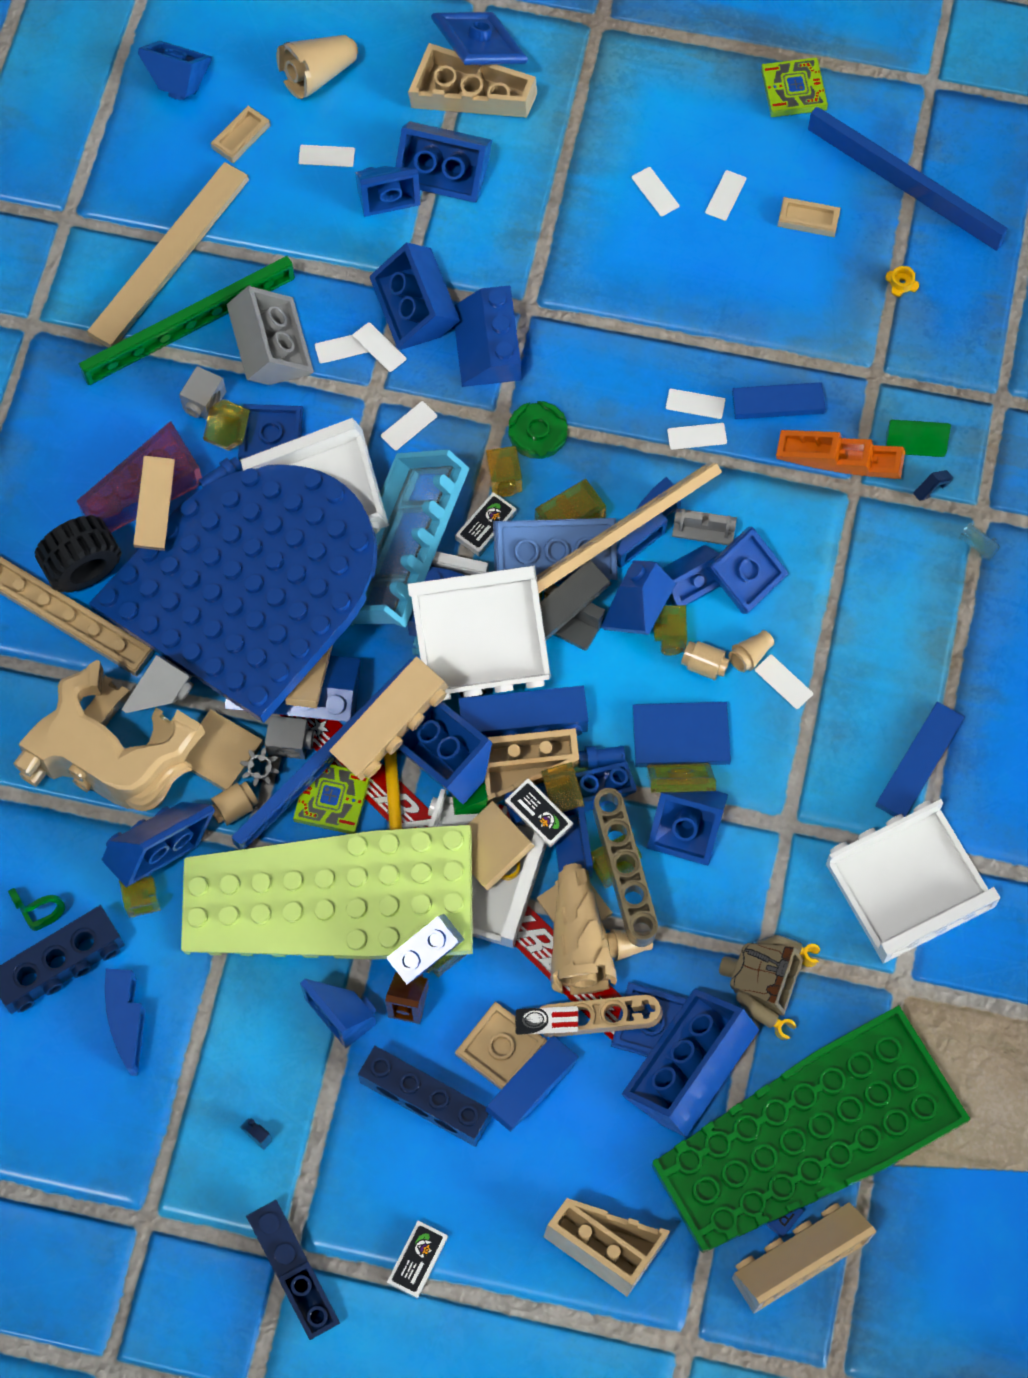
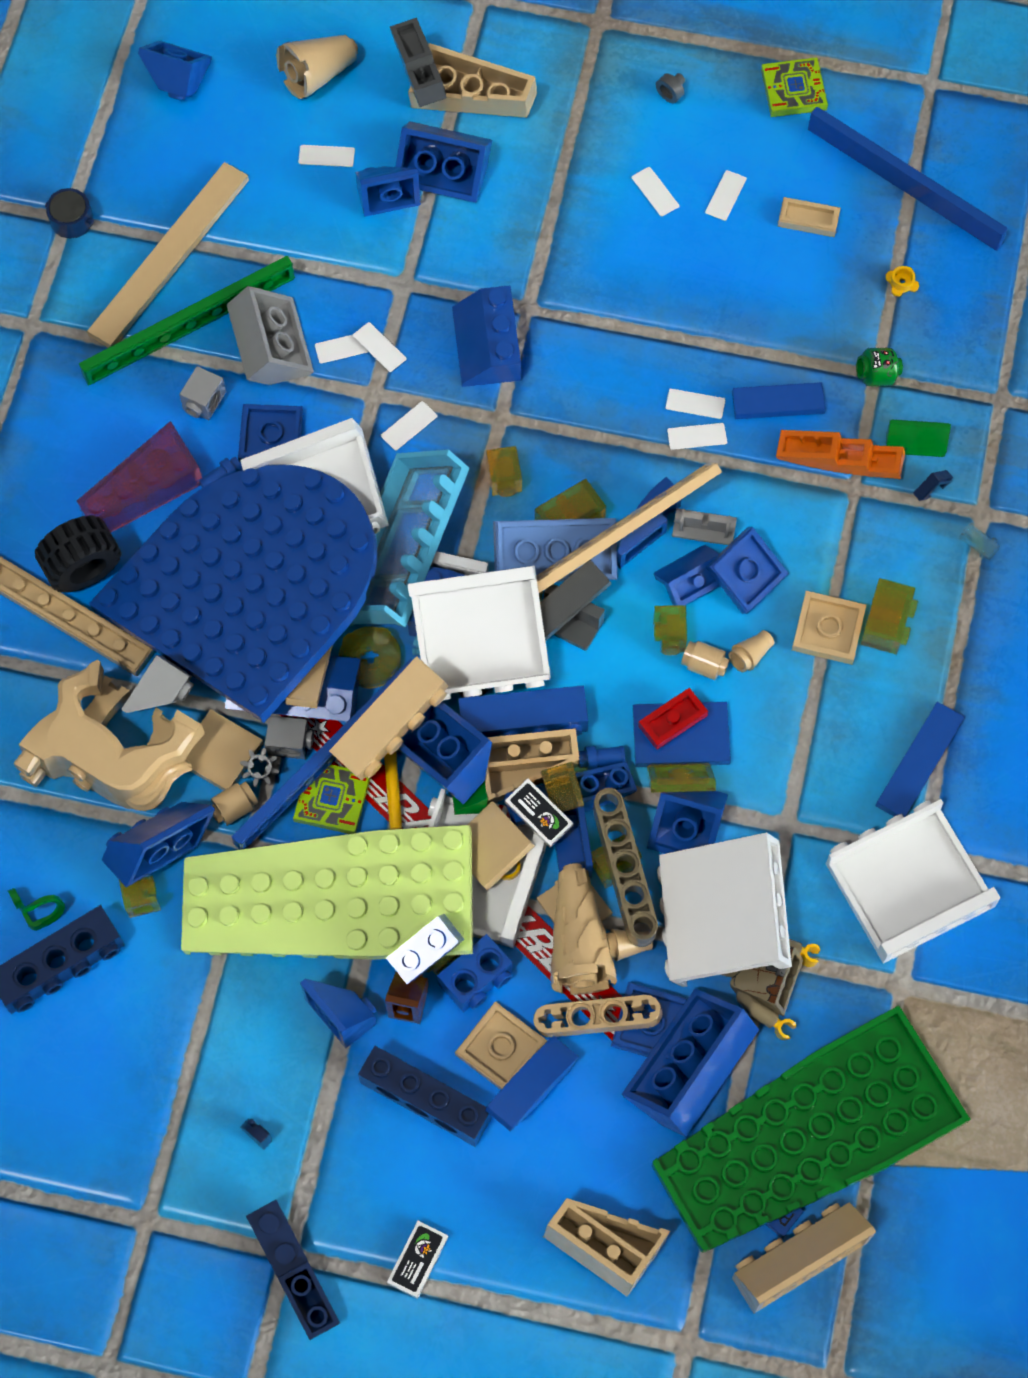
blue slope [105,969,146,1076] -> none
tan tile [133,456,175,551] -> none
clear yellow panel [203,399,250,451] -> none
tan tile [211,105,271,164] -> none
blue slope [369,242,460,350] -> none
blue piece [431,12,528,65] -> none
tile [455,492,517,556] -> none
green tile [508,401,568,459] -> none
sticker [515,1006,578,1035] -> none
blue slope [601,560,676,635] -> none
white sticker [755,655,813,709] -> none
none -> piece [45,188,94,239]
none -> clear yellow plate [339,626,401,689]
none -> dark grey slope [390,17,447,108]
none -> blue brick [437,934,513,1013]
none -> red plate [638,687,708,750]
none -> dark grey tile [656,73,685,104]
none -> white panel [657,832,792,987]
none -> tan plate [791,591,866,665]
none -> green head [856,347,903,387]
none -> clear yellow brick [860,578,918,655]

